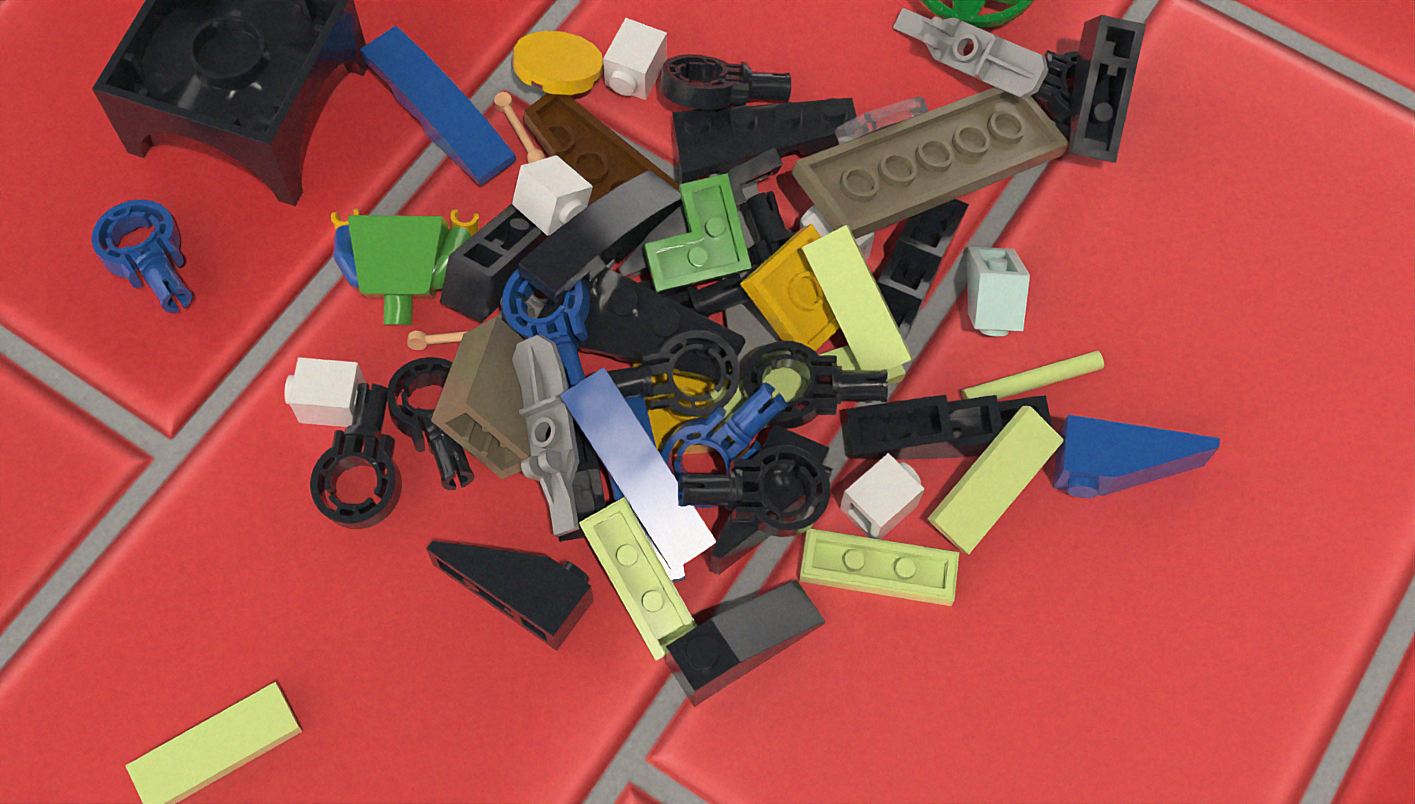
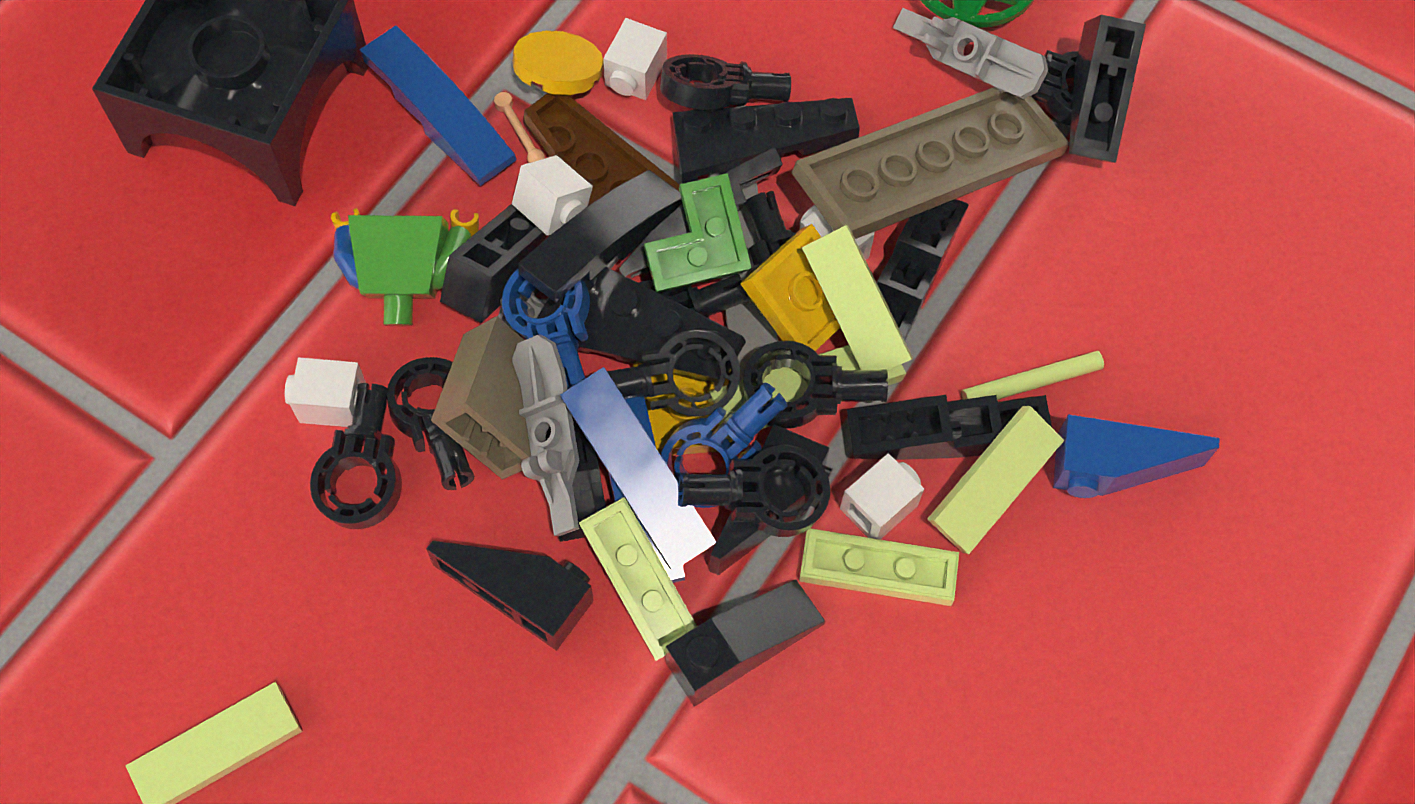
blue pin [91,200,192,313] -> none
light nougat hinge [407,331,468,350] -> none
clear tile [835,96,929,144] -> none
light aqua slope [967,246,1030,336] -> none

